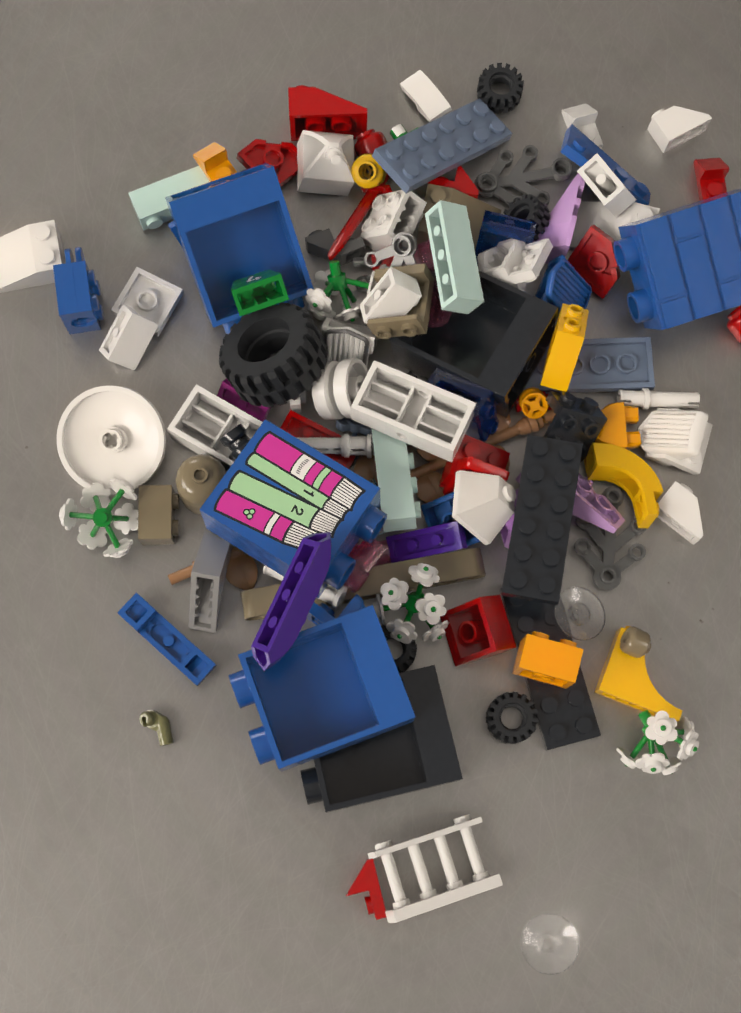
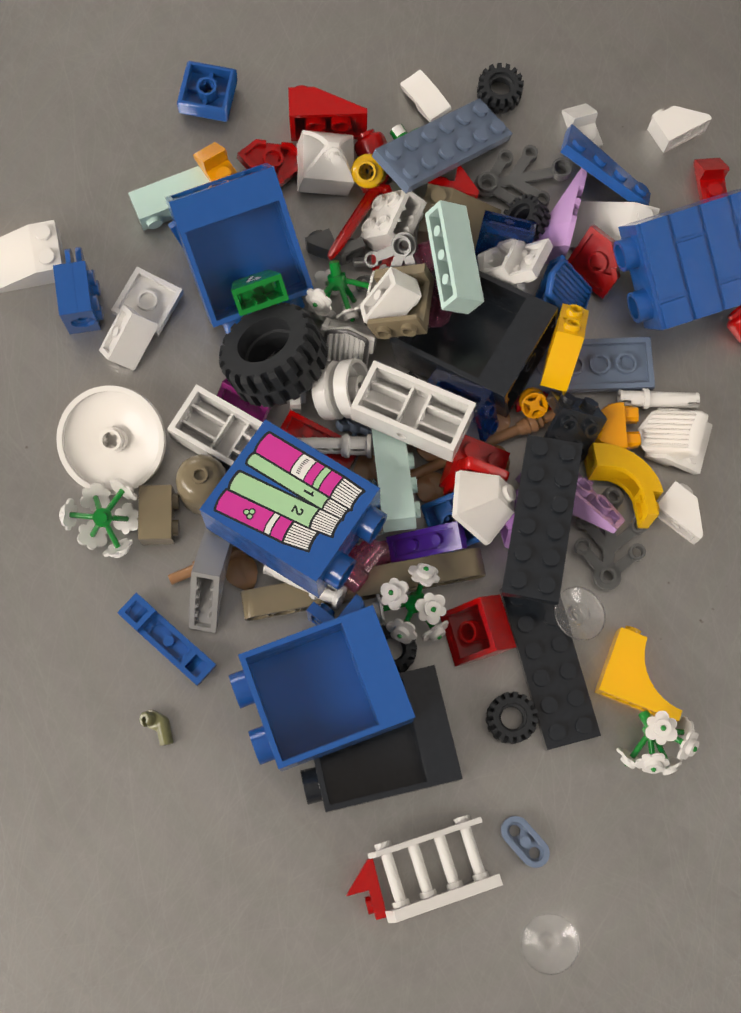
black wheel [220,424,251,460] -> none
dark purple brick [251,532,332,671] -> none
light orange brick [512,631,584,689] -> none
white slope [577,153,636,217] -> none
dark tan piece [620,626,651,658] -> none
none -> blue brick [177,61,238,122]
none -> sand blue plate [500,816,550,868]

